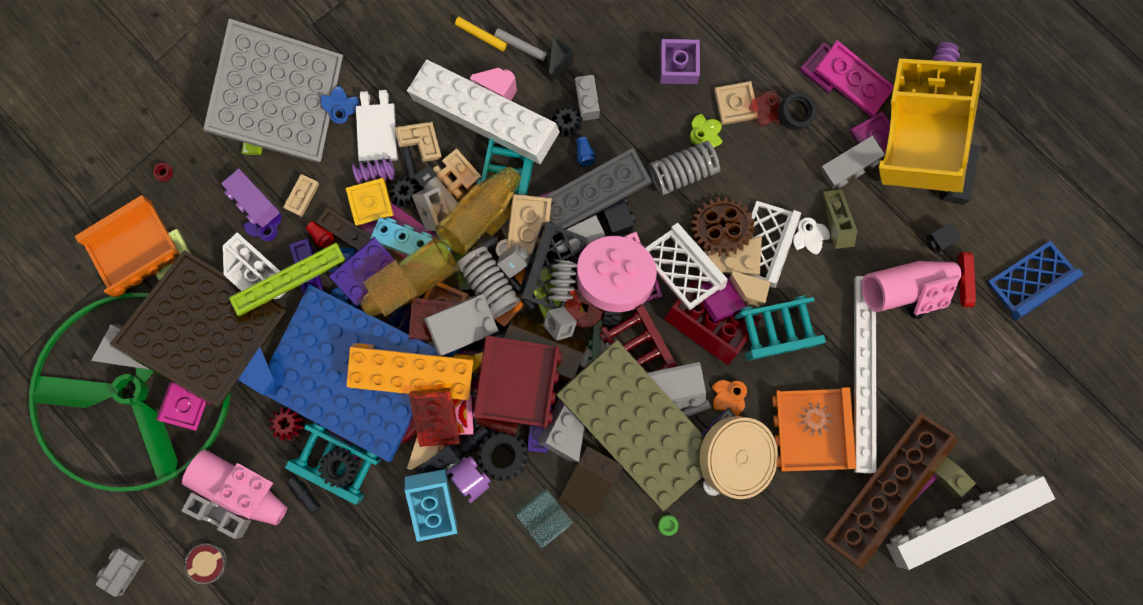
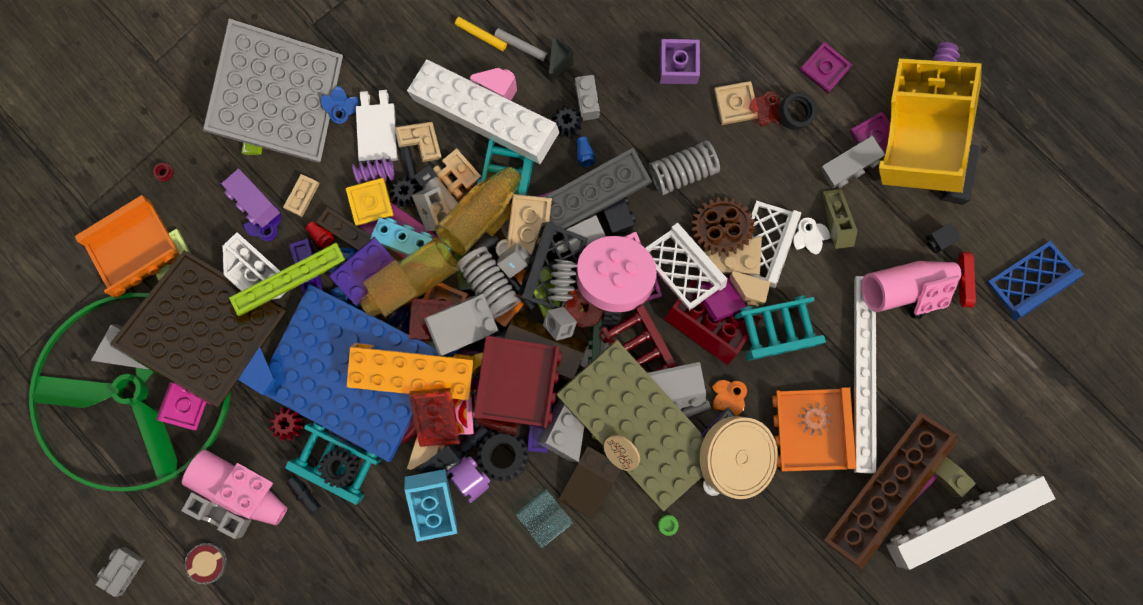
lime plate [690,114,723,147] -> none
dark pink tile [813,40,894,117] -> none
none -> tan piece [604,435,640,471]

